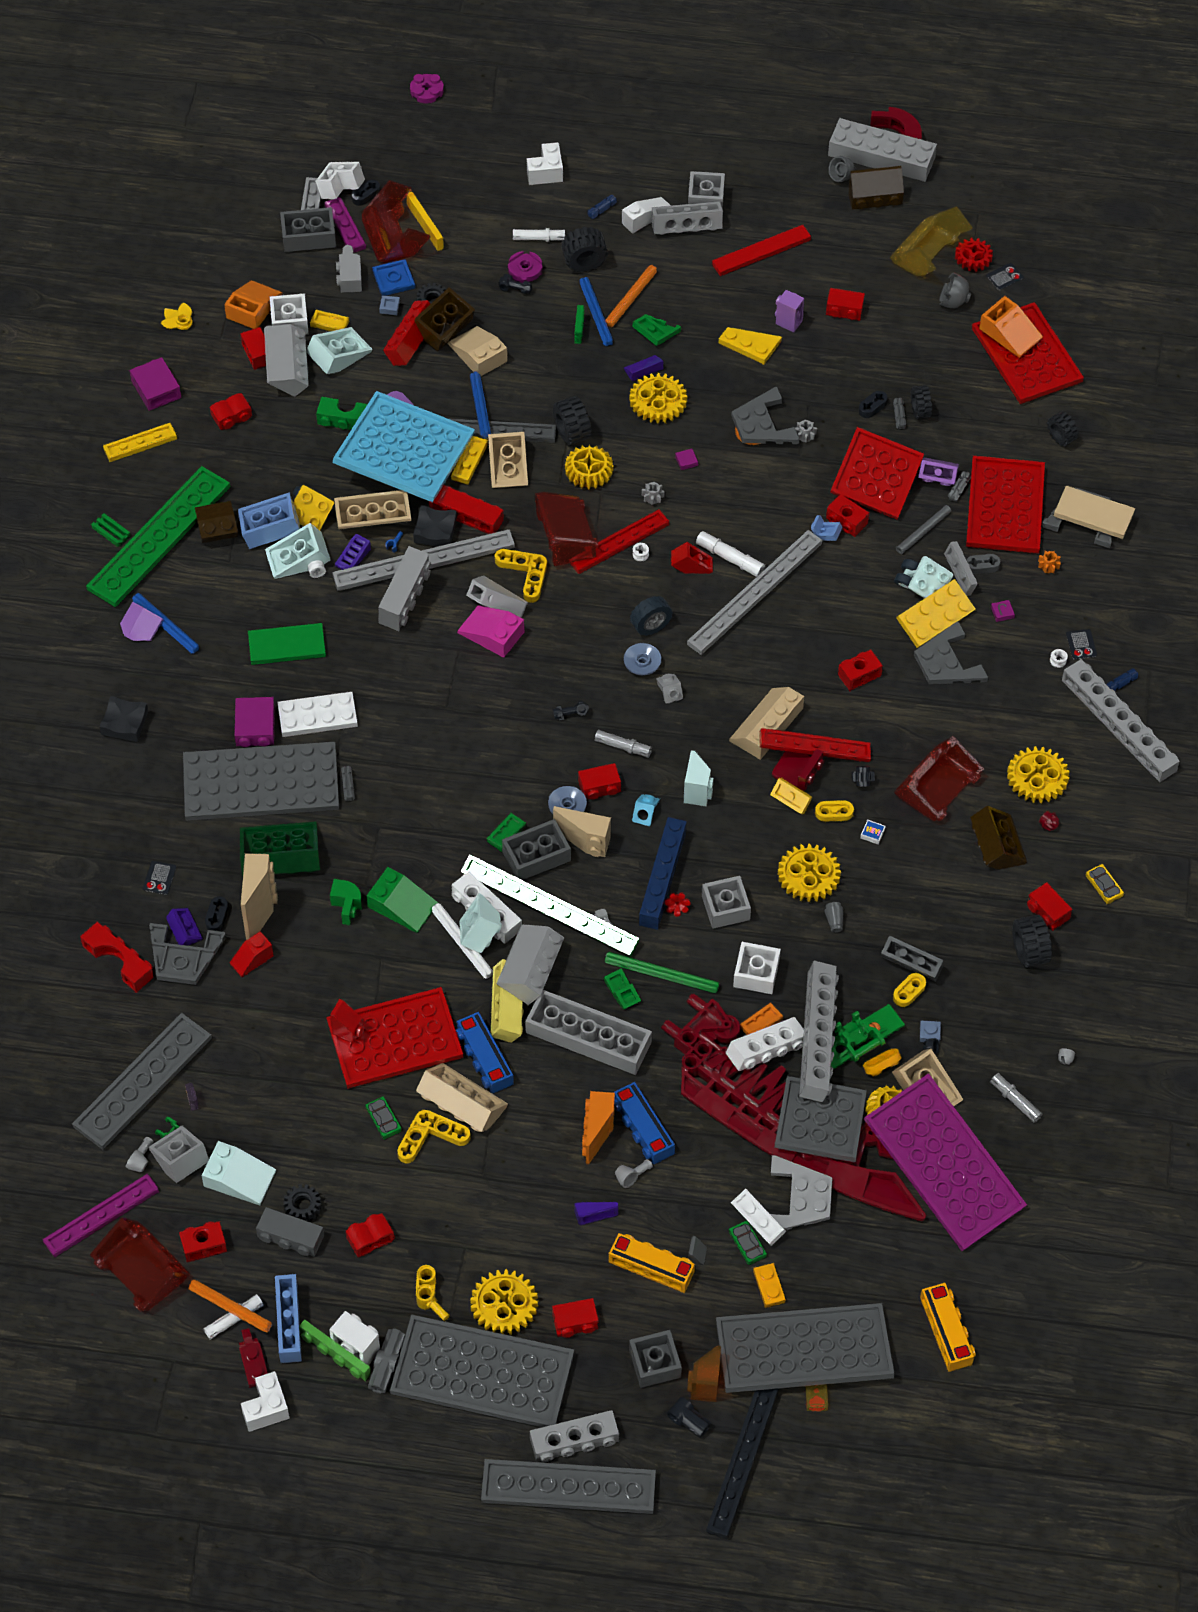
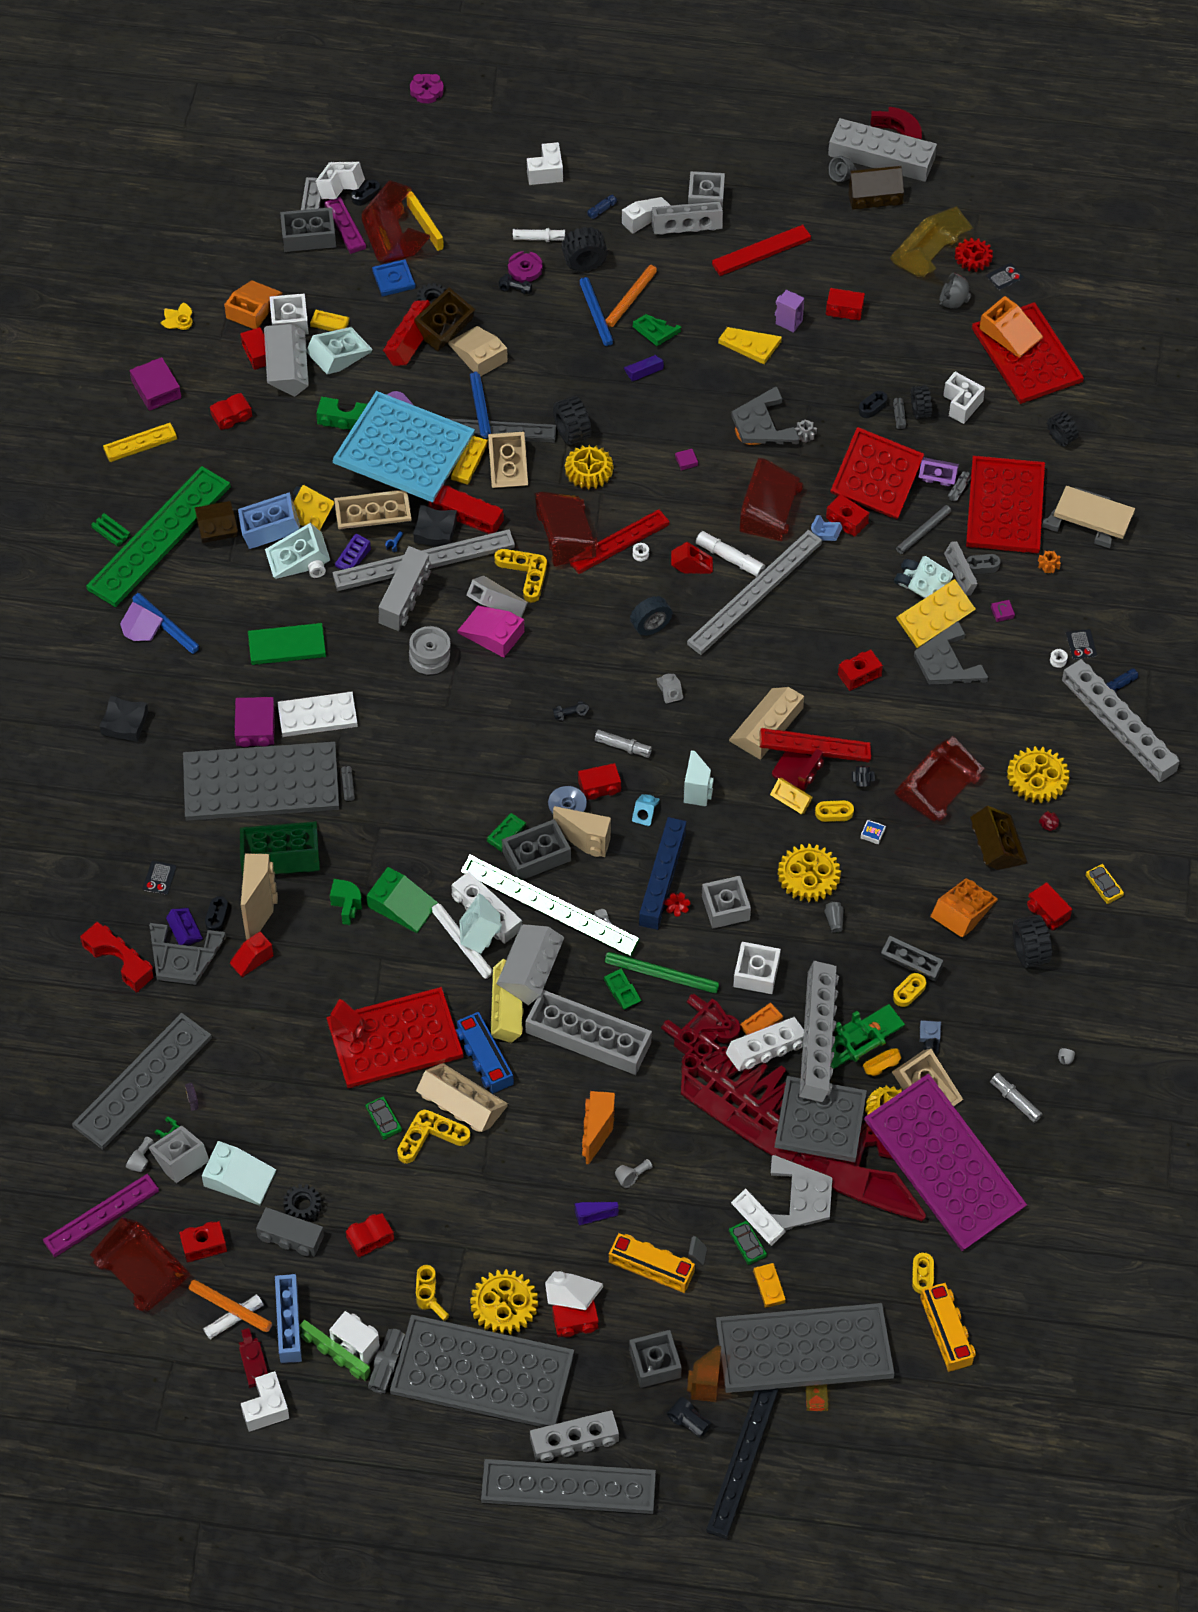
light grey hinge [336,244,362,293] -> none
sand blue plate [379,295,400,315] -> none
green tile [575,305,584,344] -> none
blue brick [614,1082,675,1165] -> none
sand blue dish [624,643,661,675] -> none
yellow gear [629,373,687,423] -> none
light grey gear [642,482,664,505] -> none
none -> light grey wheel [409,626,450,675]
none -> white slope [545,1271,603,1310]
none -> clear red windscreen [740,458,803,541]
none -> yellow plate [912,1253,934,1294]
none -> orange slope [930,878,998,938]
none -> white brick [944,372,985,424]

